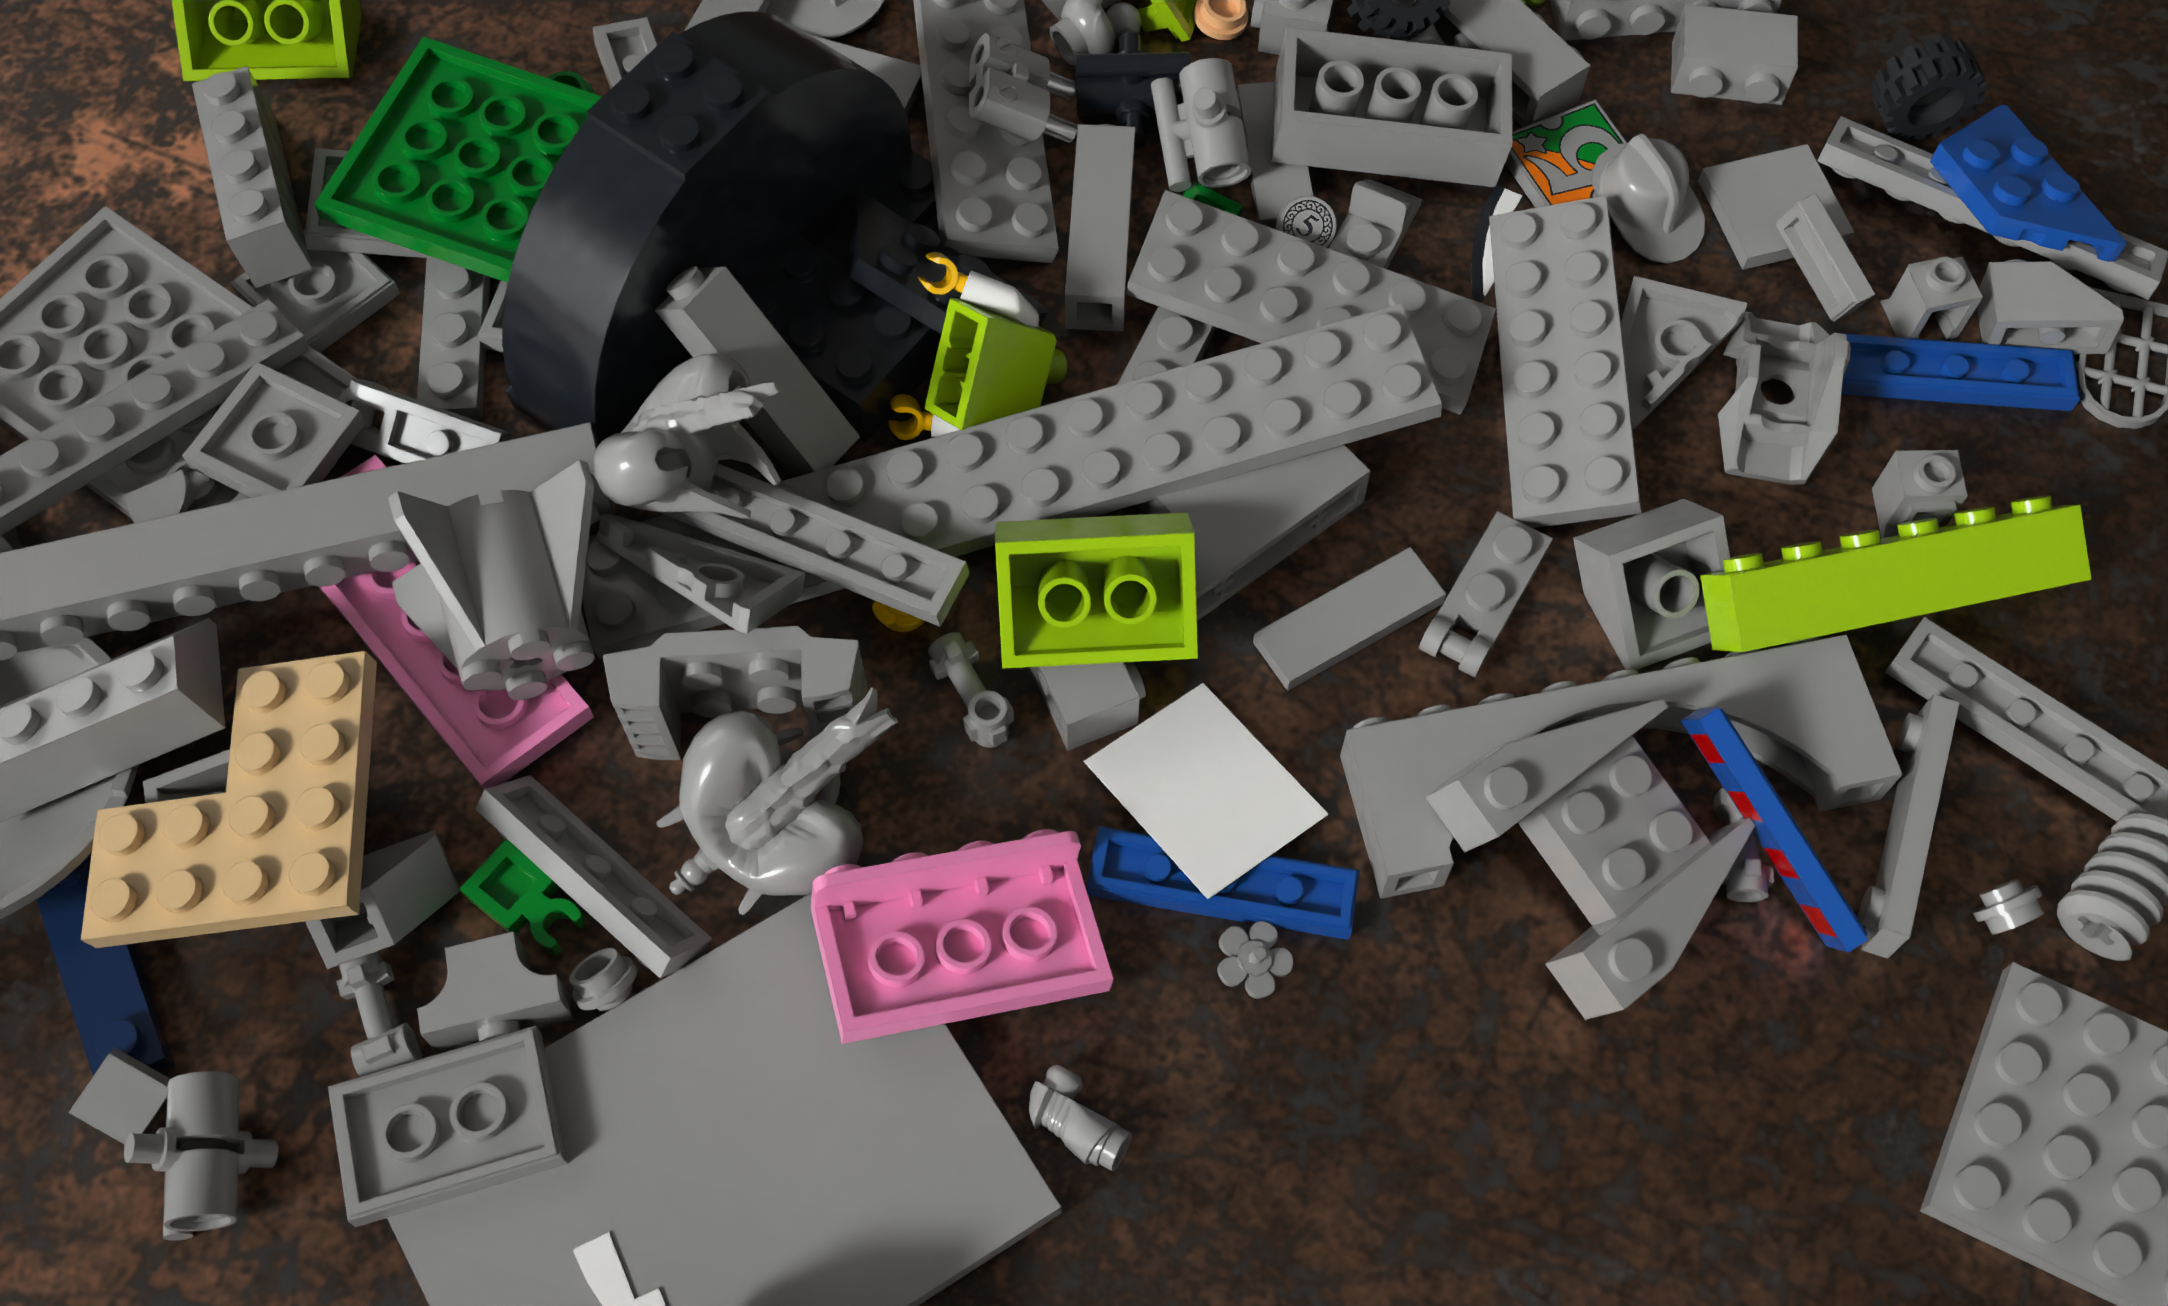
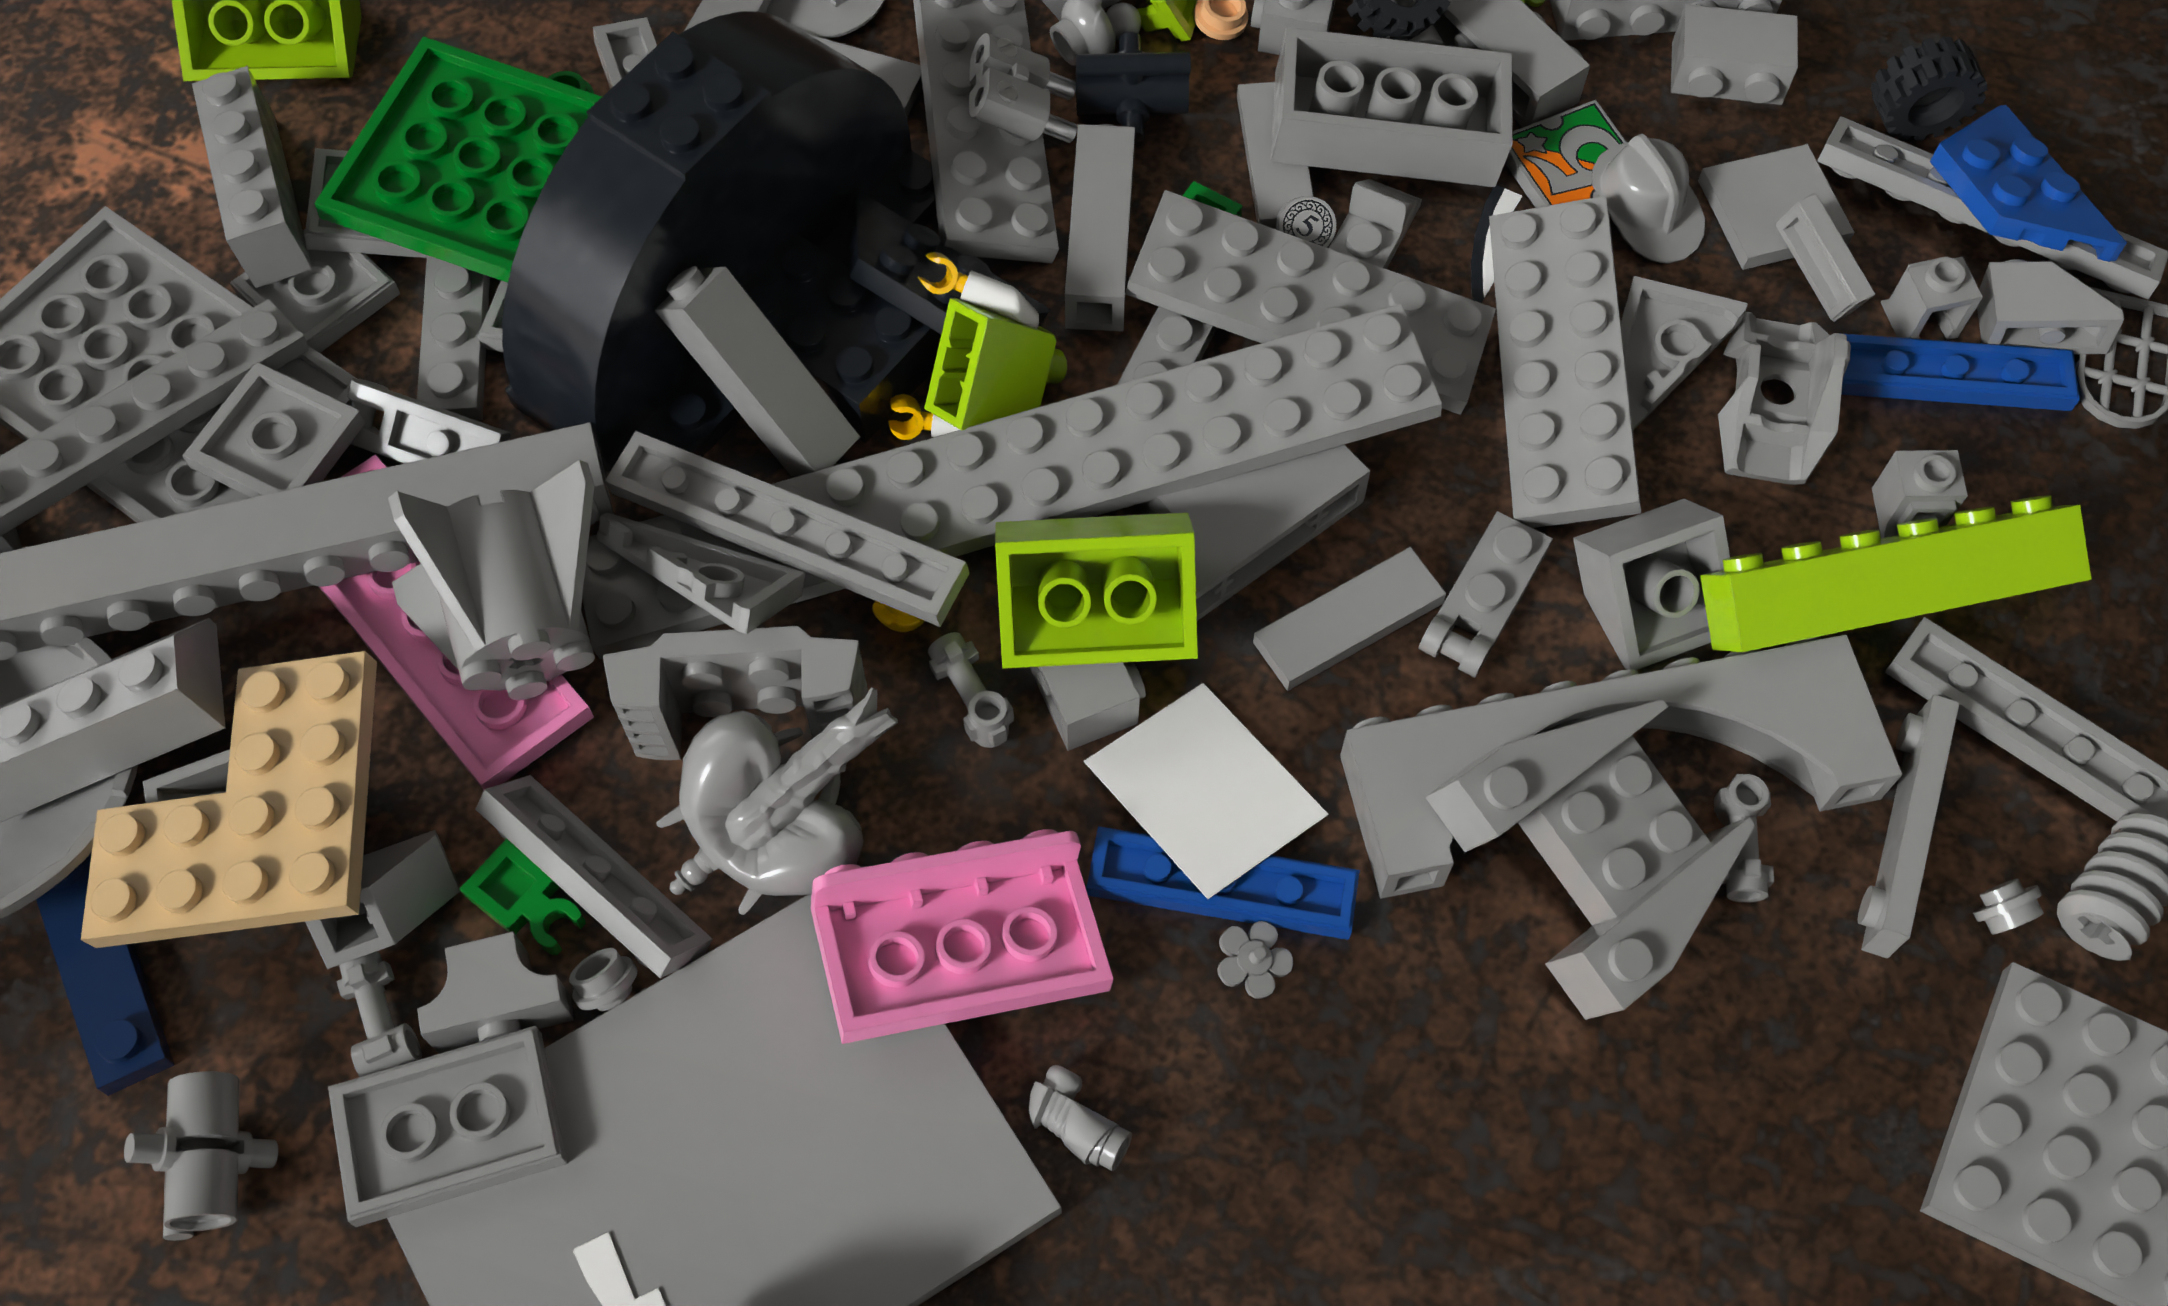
light grey tile [68,1048,170,1144] -> none
light grey tile [122,469,193,523] -> none
light grey hair [591,353,781,519] -> none
light grey pin [1151,58,1252,192] -> none
blue tile [1680,707,1868,953] -> none

